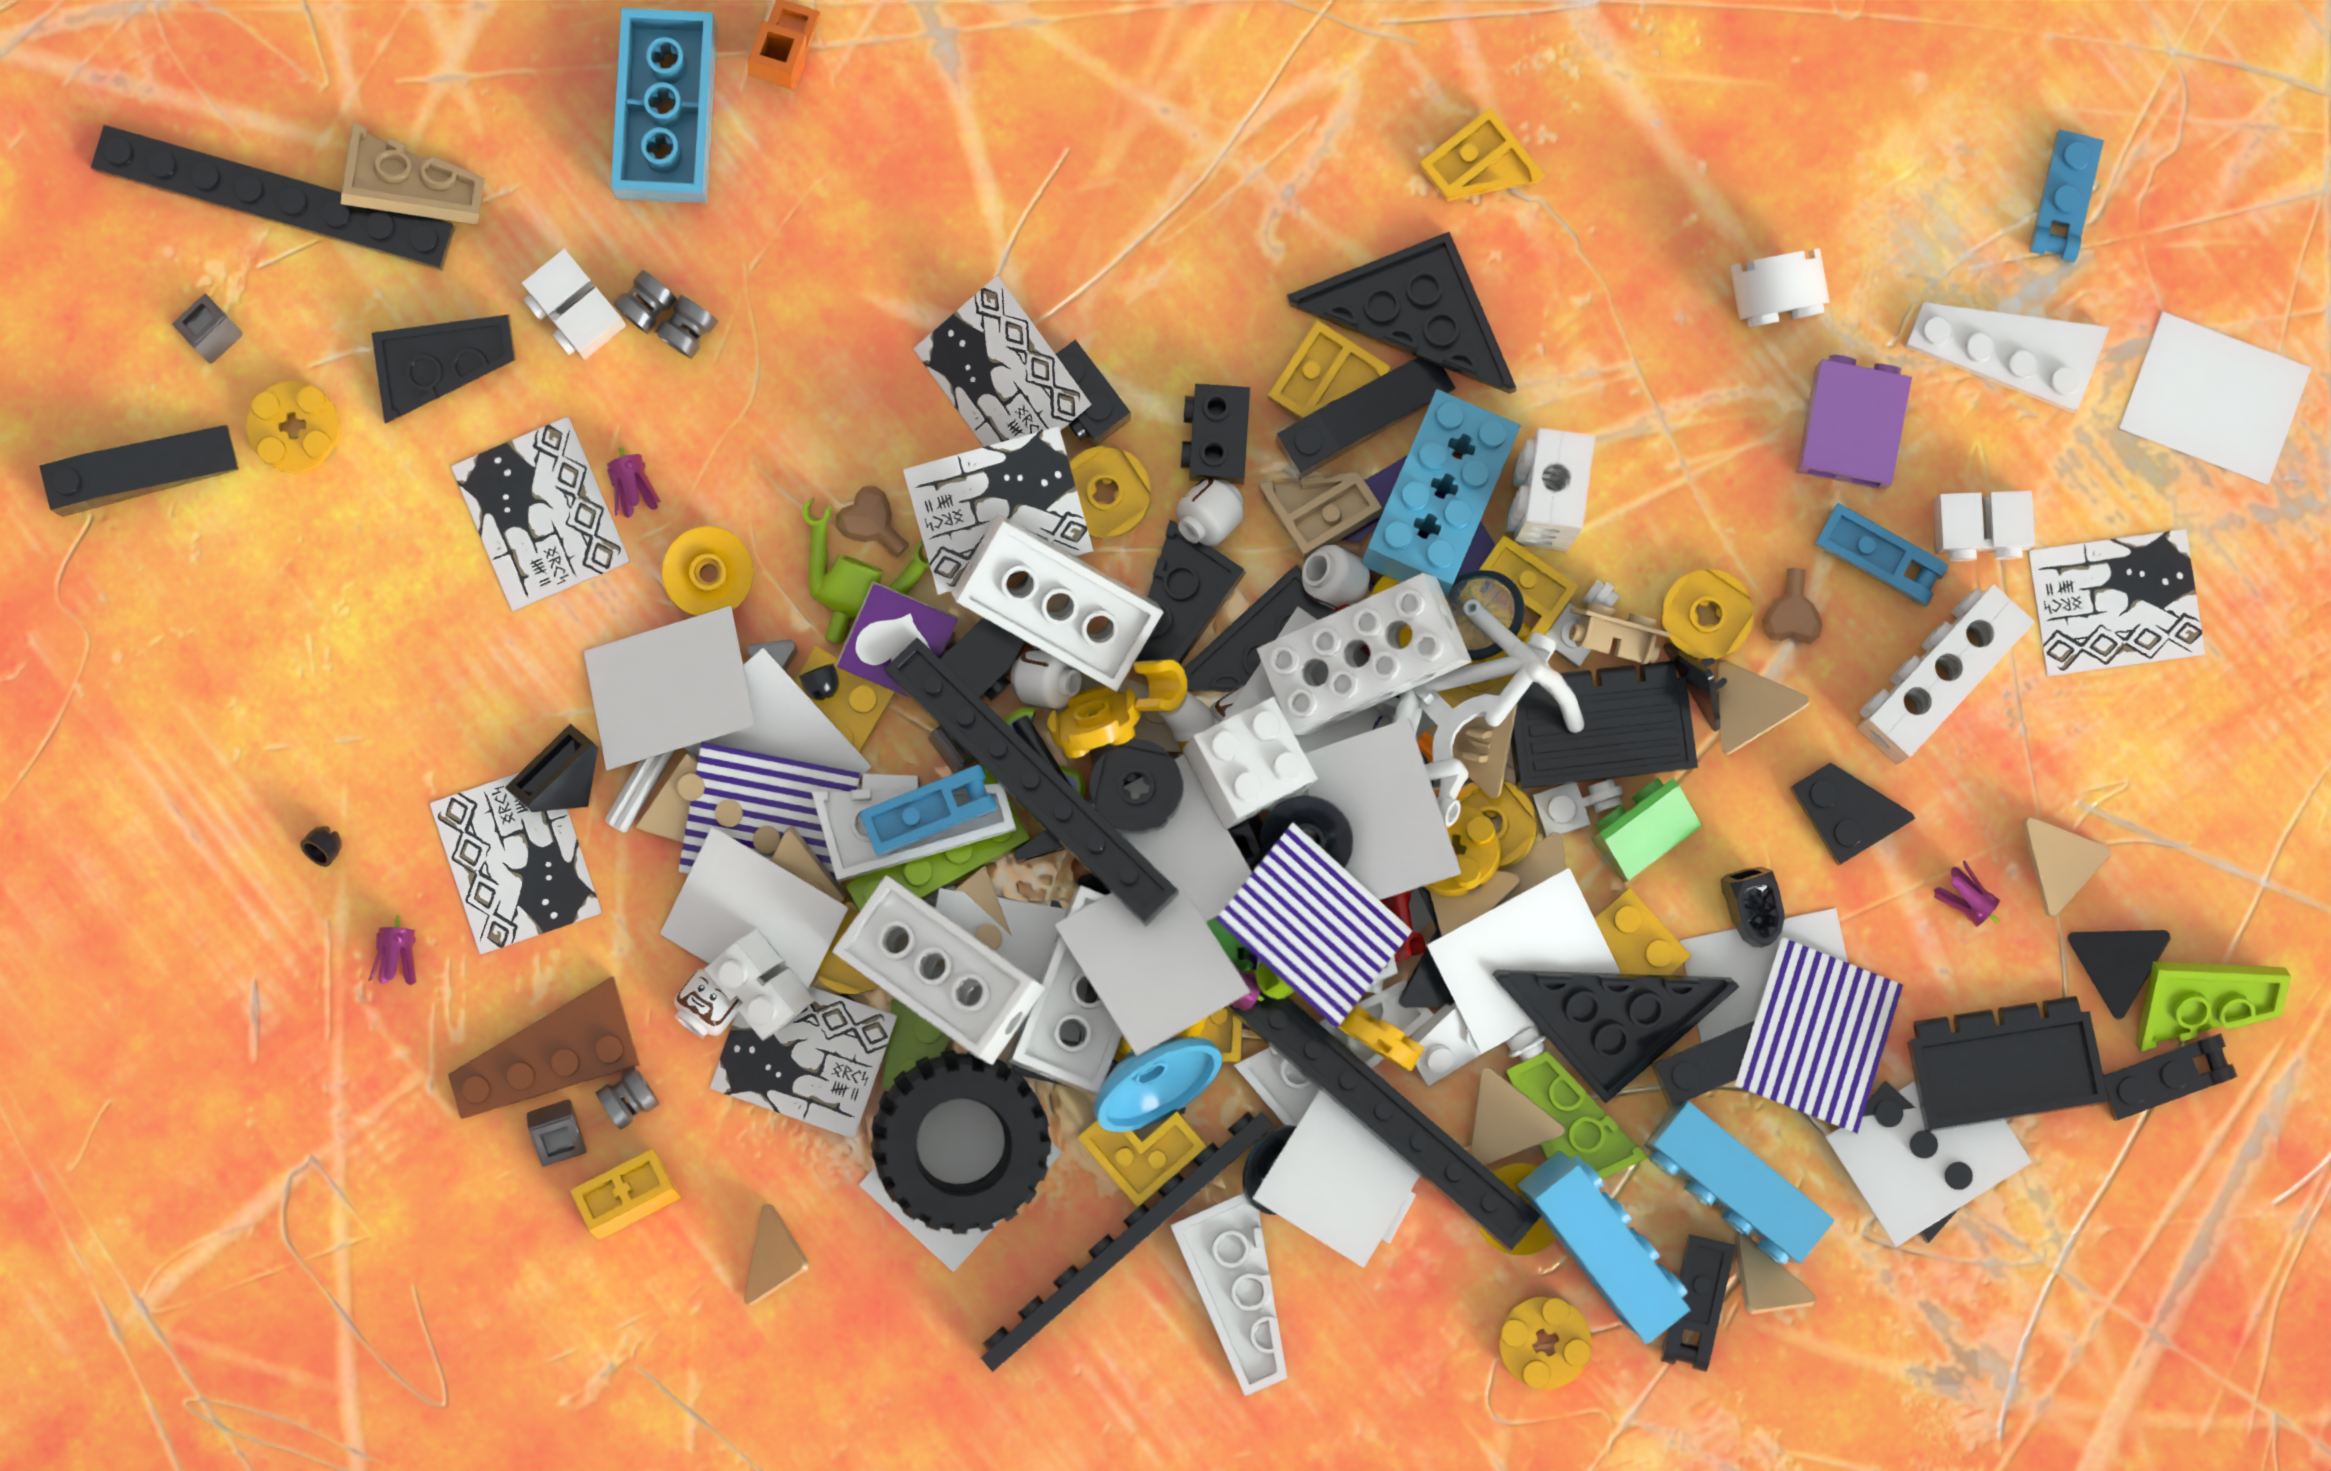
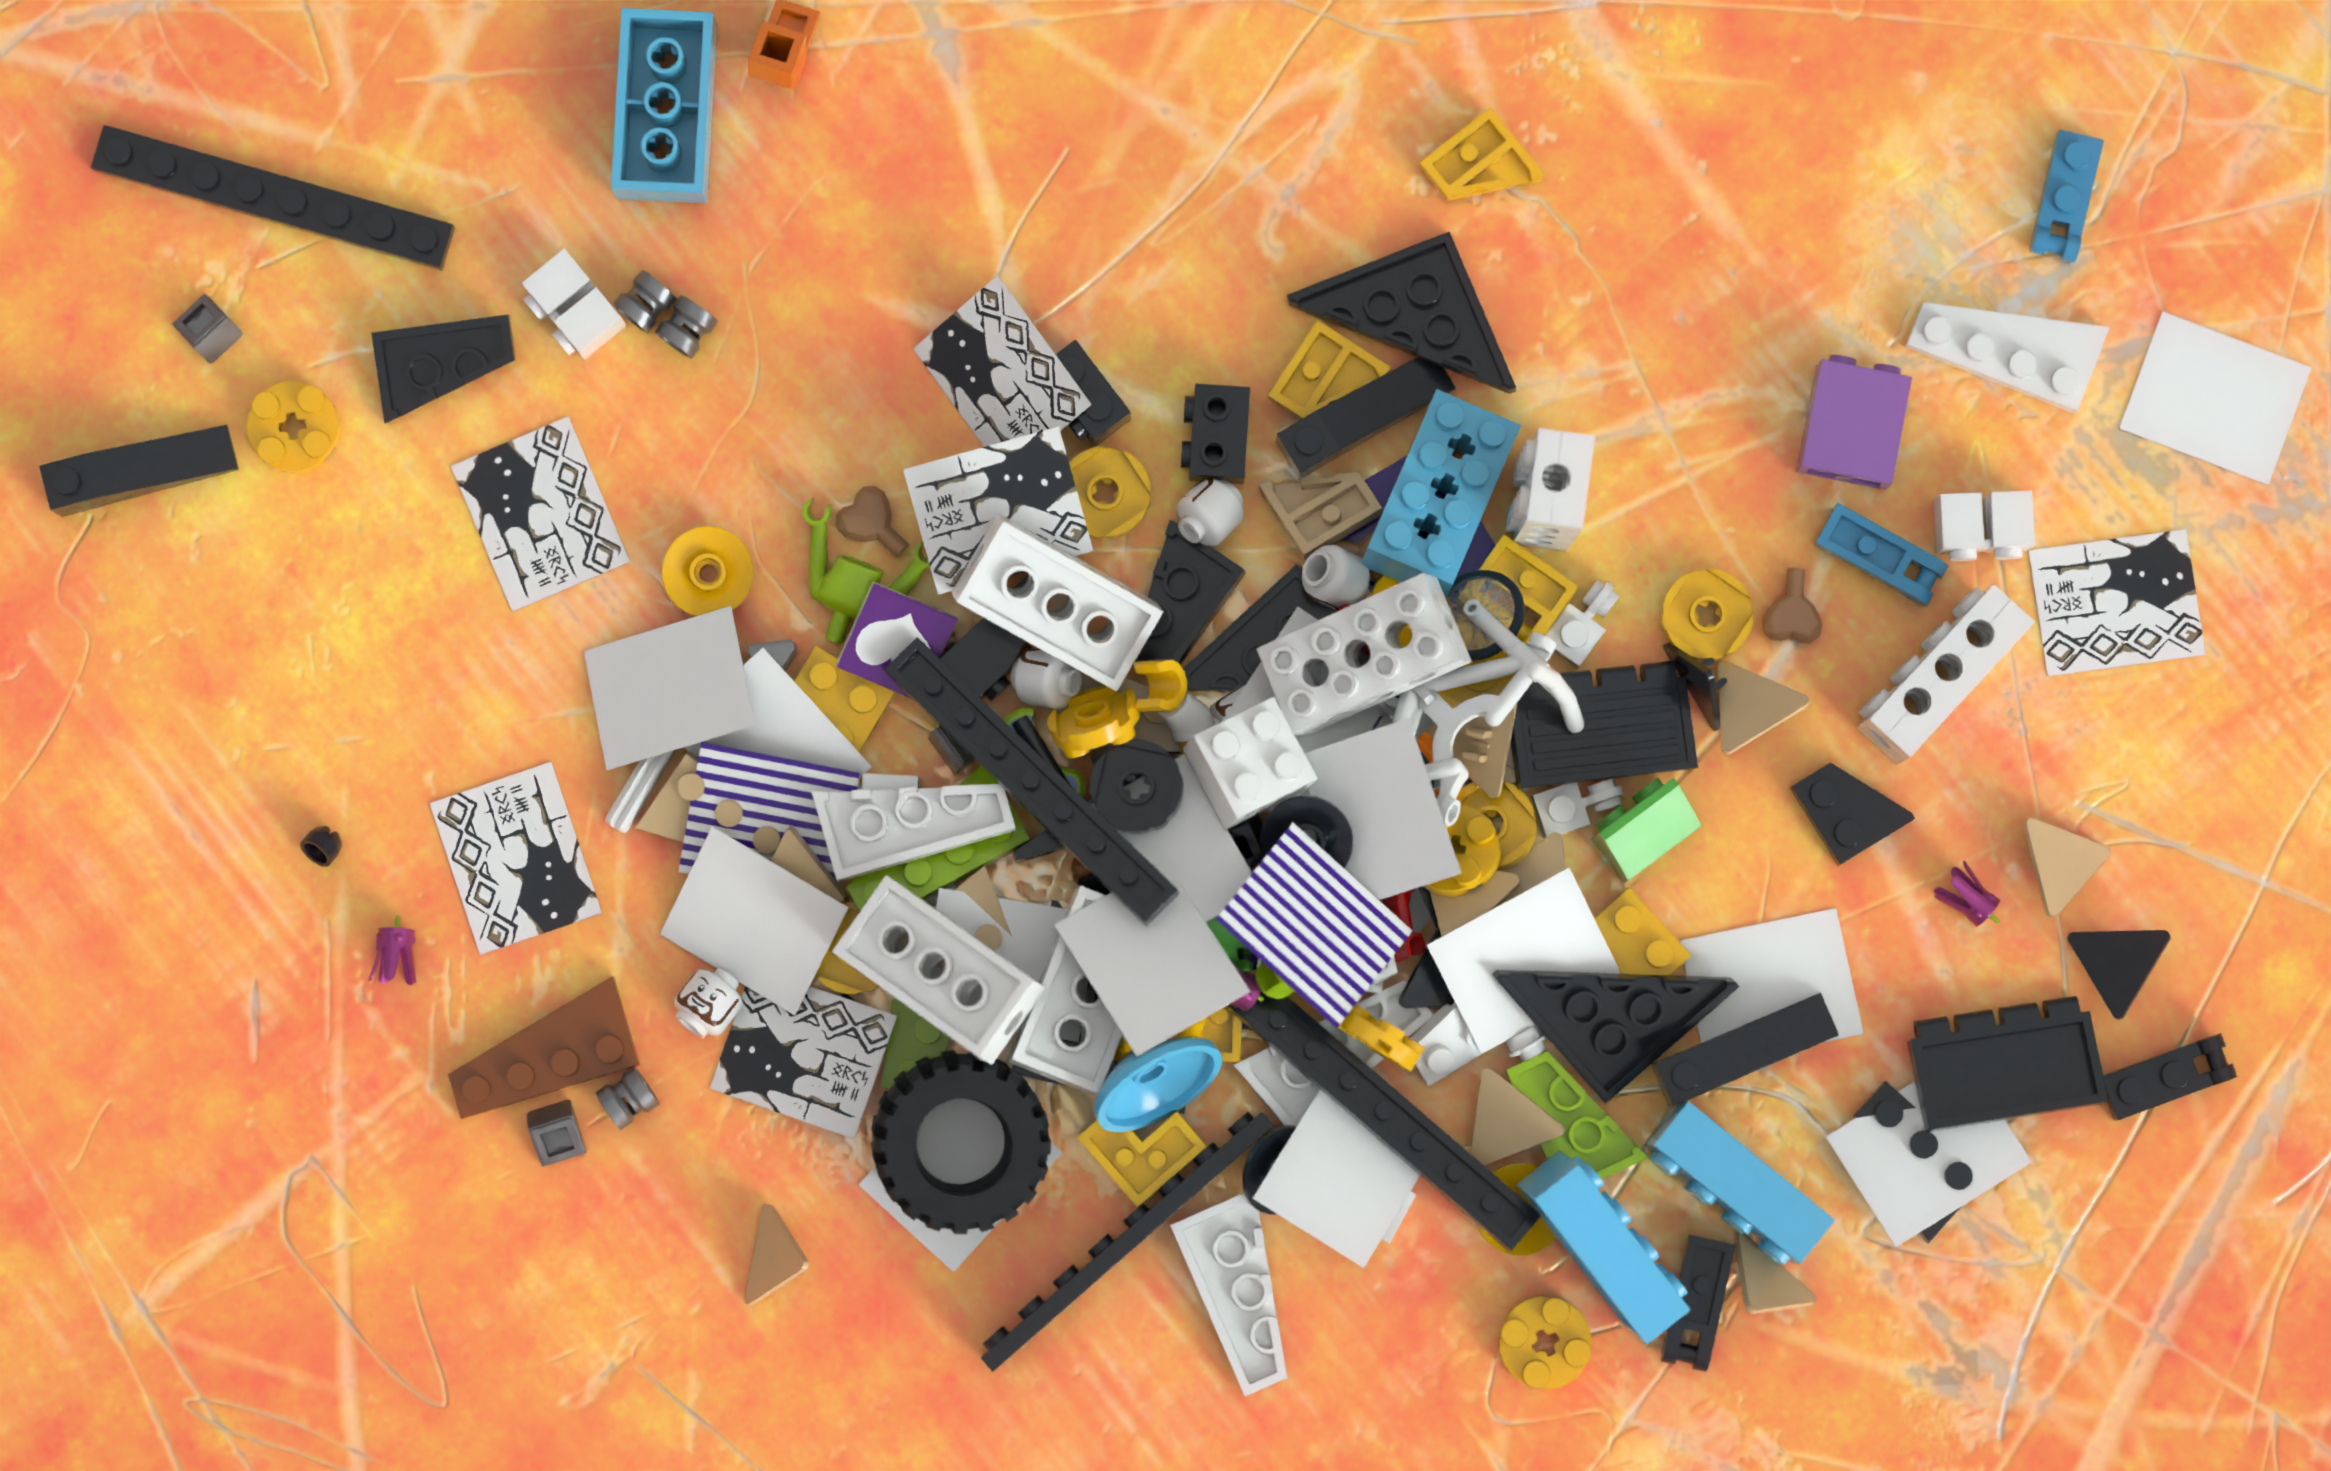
tan wing [341,122,484,225] -> none
black slope [505,723,598,812] -> none
yellow hinge [570,1148,682,1240] -> none
flat silver piece [607,447,661,518] -> none
white piece [704,929,815,1041] -> none
black hinge [799,663,839,700] -> none
dark azure plate [859,765,998,857] -> none
tan hinge [1569,602,1670,665] -> none
black rock [1721,867,1785,948] -> none
white brick [1729,248,1830,328] -> none
sticker [1735,937,1903,1134] -> none
lime wing [2135,961,2291,1052] -> none

